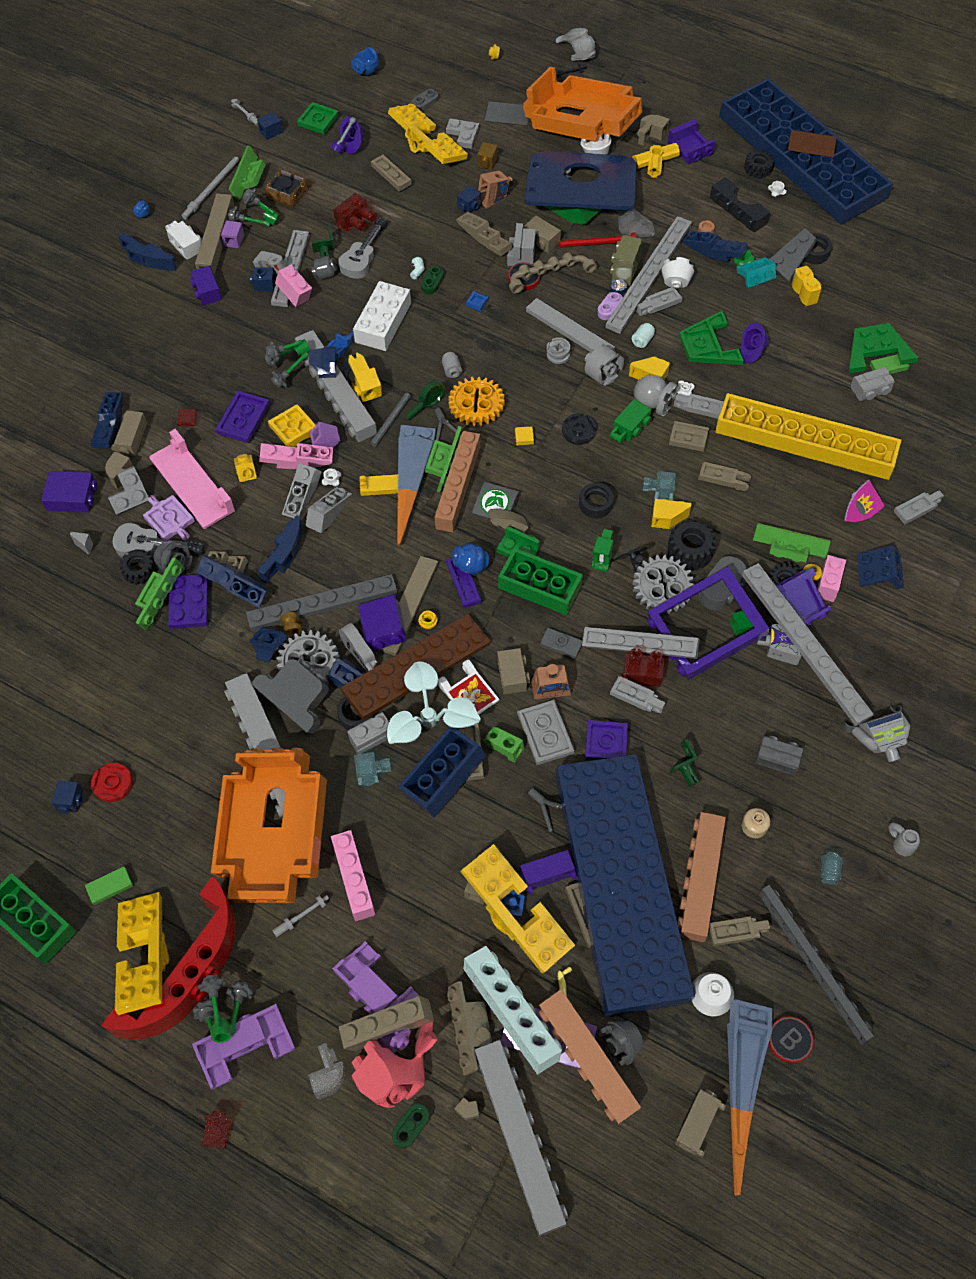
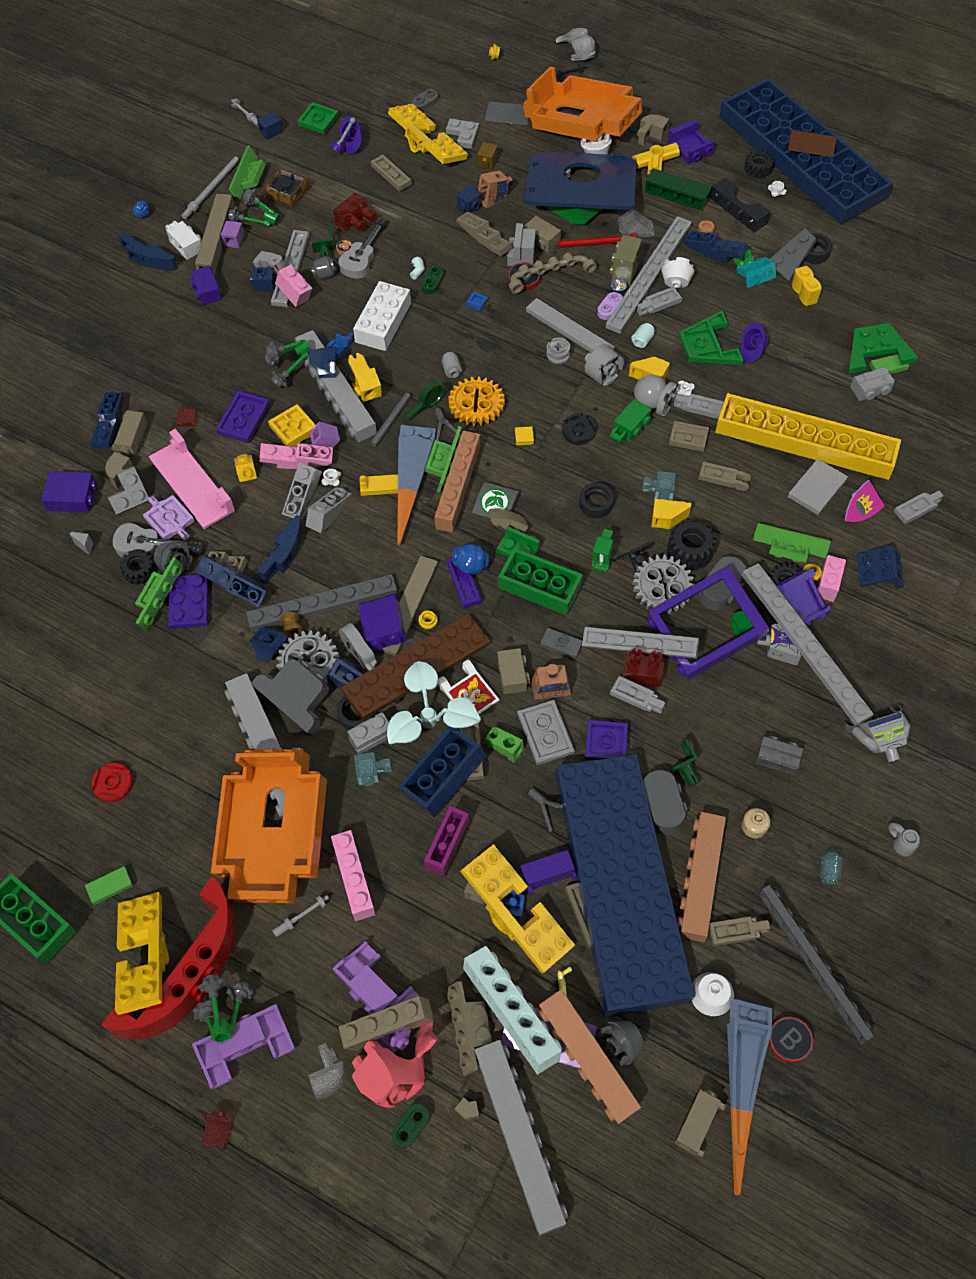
dark blue brick [51,780,83,814] -> none
blue hair [351,47,379,76] -> none
none -> nougat tile [336,240,352,255]
none -> magenta brick [424,806,469,877]
none -> dark grey brick [643,770,688,835]
none -> dark green brick [645,168,712,211]
none -> light grey tile [788,459,848,515]

